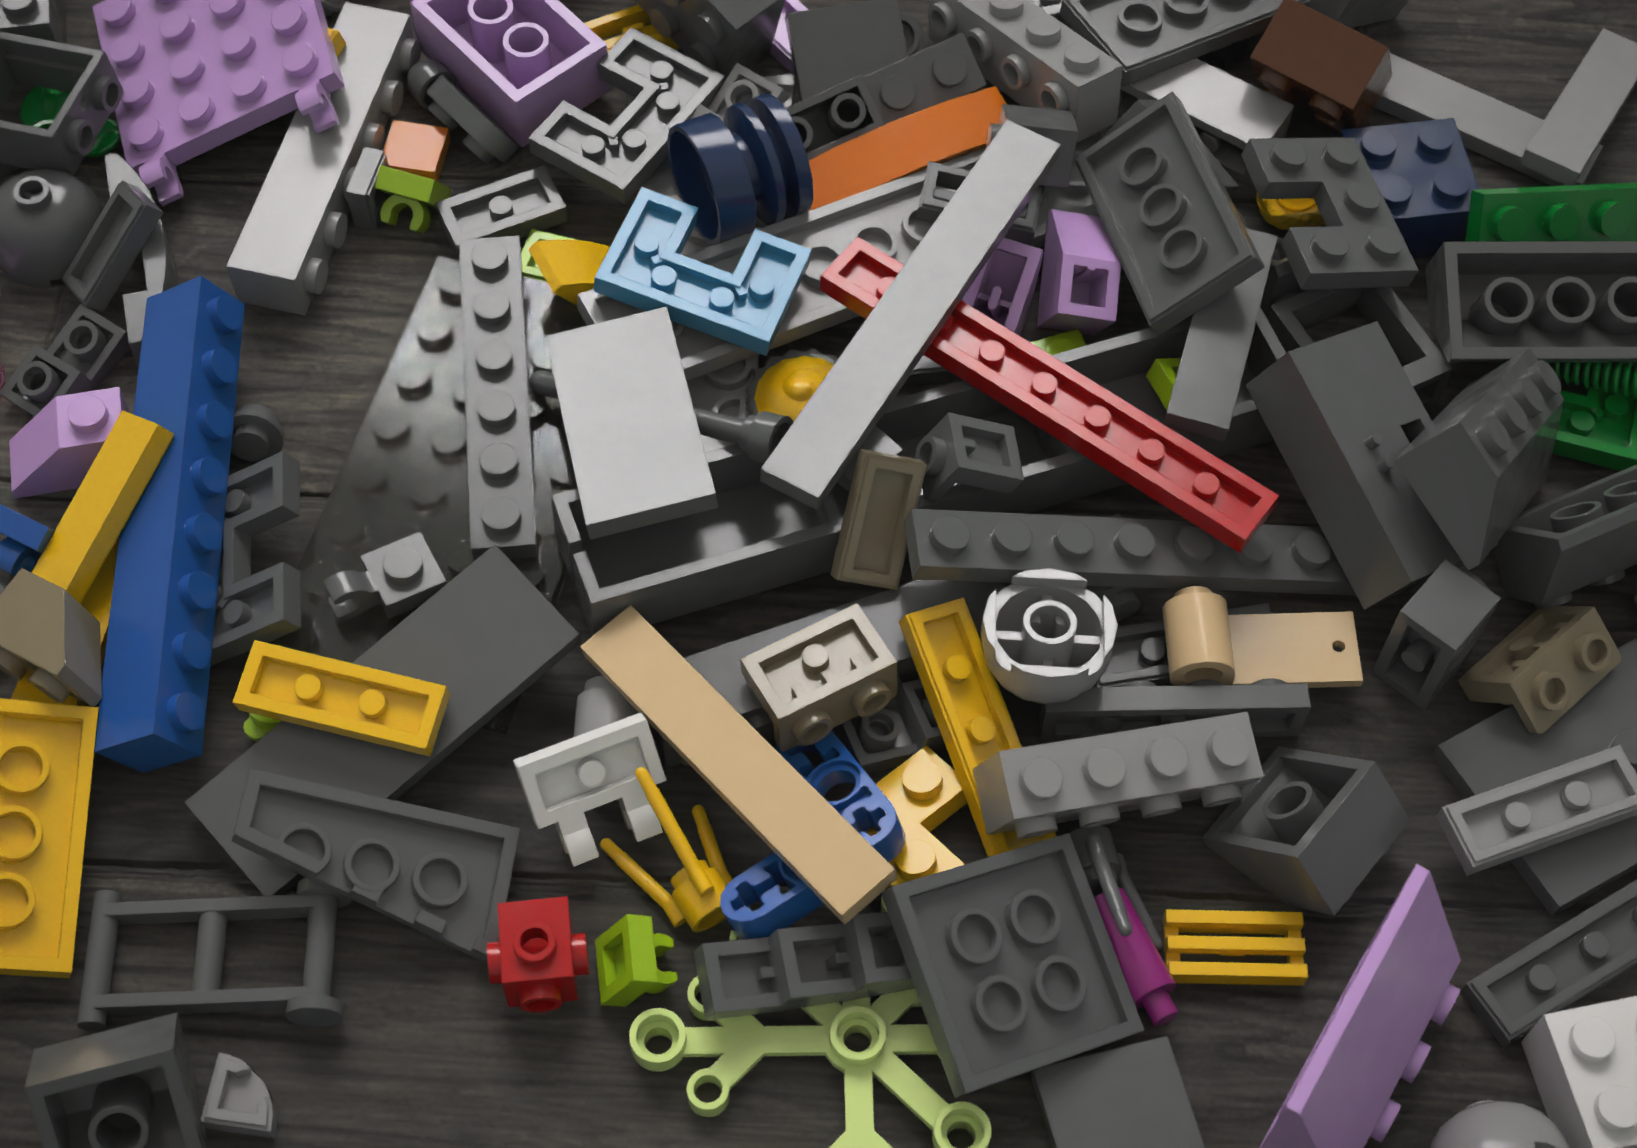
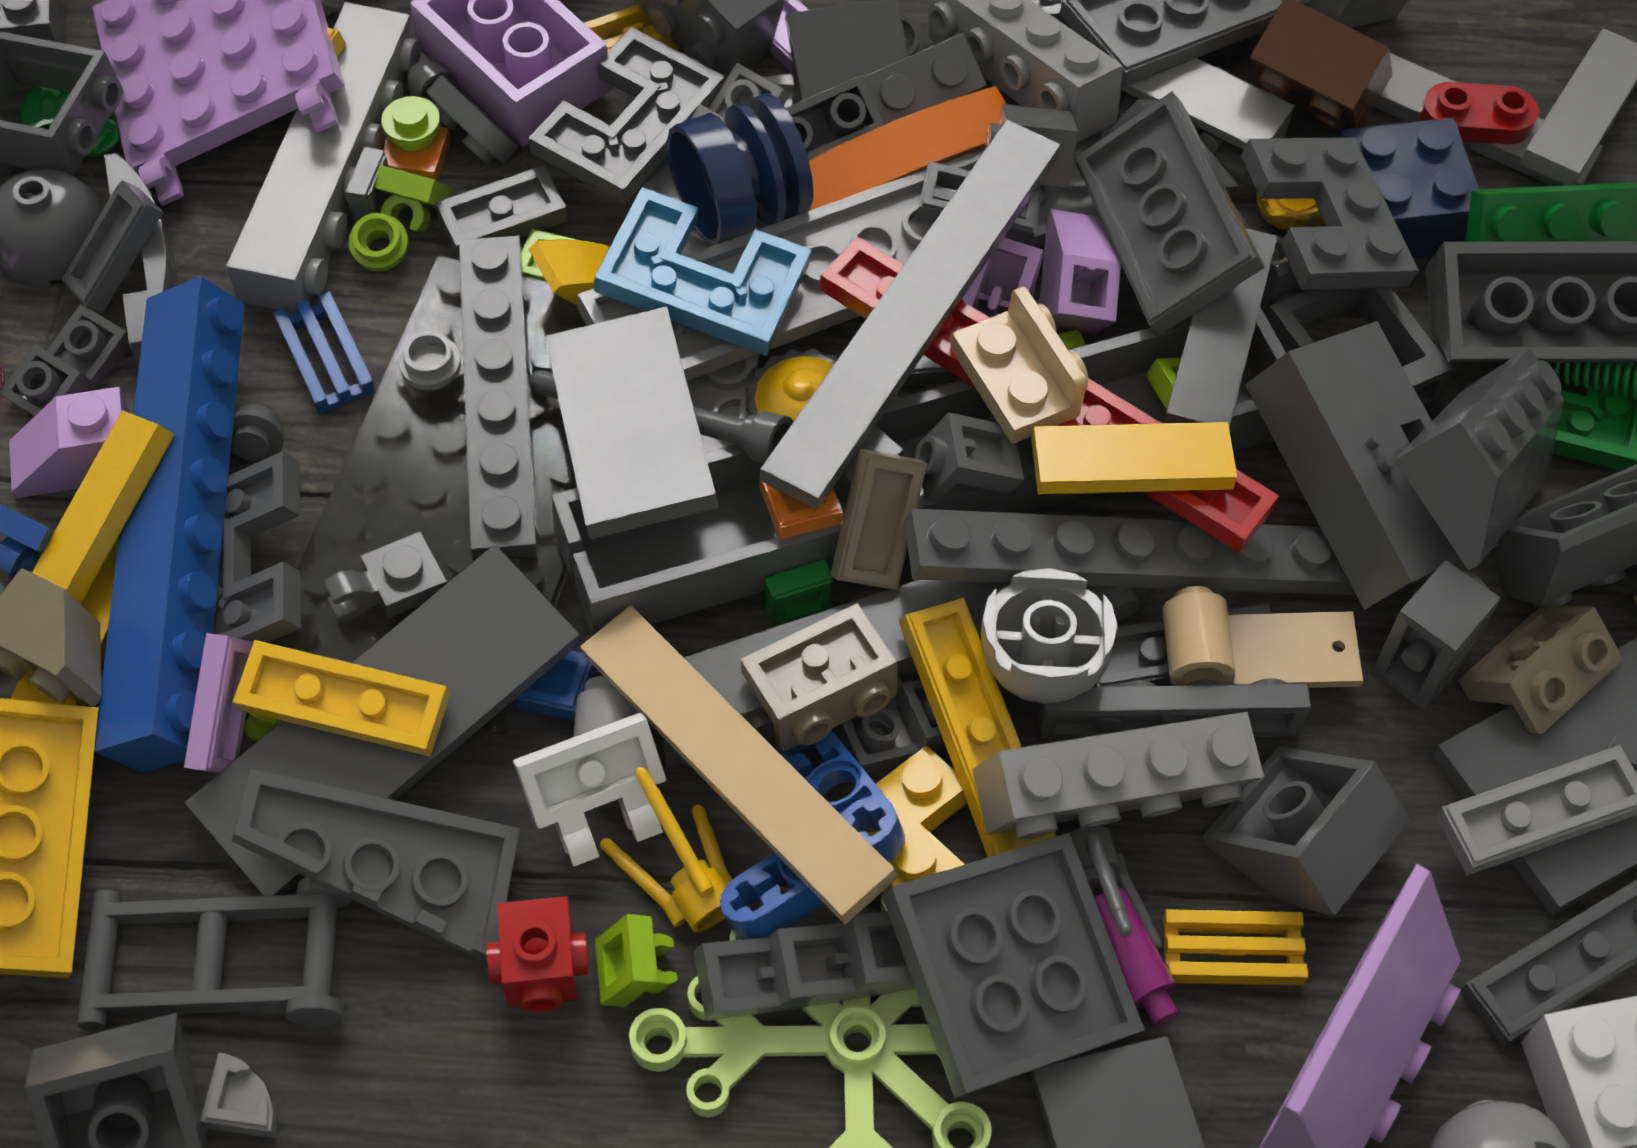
none -> lavender tile [184,633,253,772]
none -> tile [273,291,376,414]
none -> lime plate [349,213,409,271]
none -> lime plate [382,96,440,151]
none -> light grey plate [398,330,461,390]
none -> blue tile [514,651,597,721]
none -> orange tile [759,481,843,540]
none -> green tile [764,559,833,627]
none -> tan bracket [950,286,1089,444]
none -> yellow tile [1031,422,1237,494]
none -> red plate [1419,82,1539,145]

